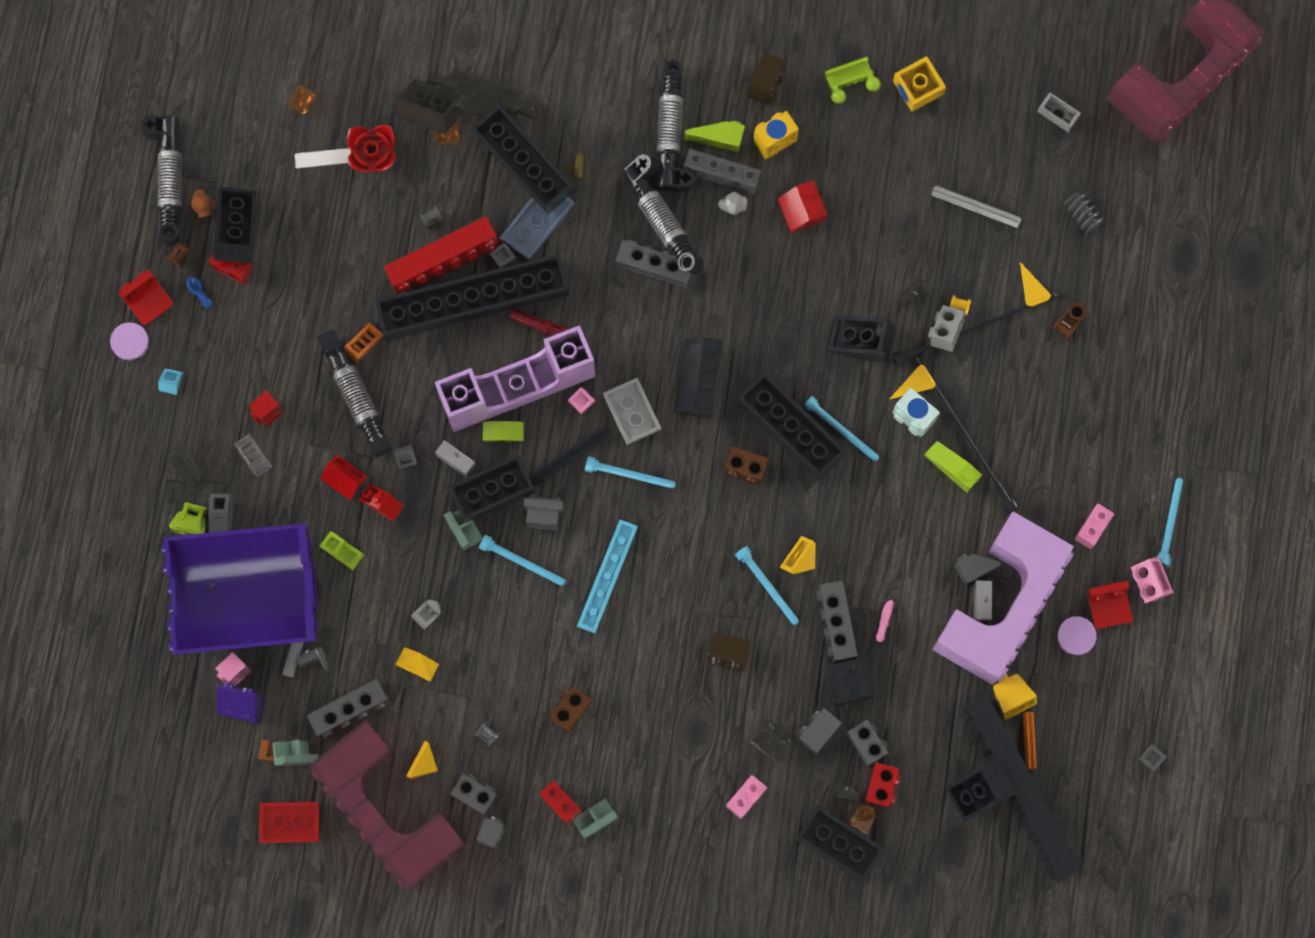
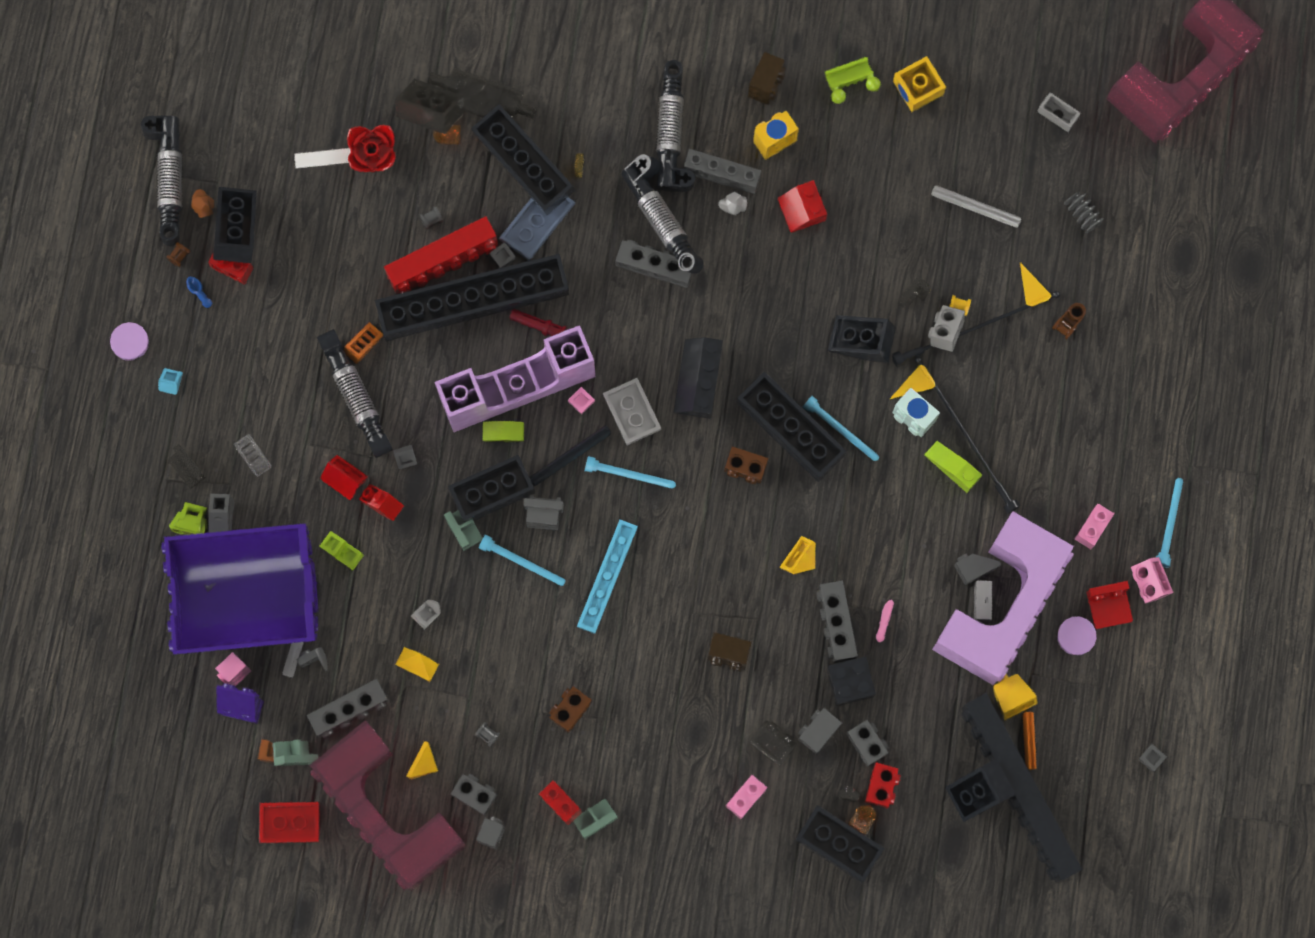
red bracket [118,270,174,326] -> none
red brick [249,390,283,427] -> none
clear orange plate [288,84,317,113] -> none
light grey piece [435,440,476,478] -> none
lime slope [685,121,745,152] -> none
medium azure piece [735,546,799,625] -> none

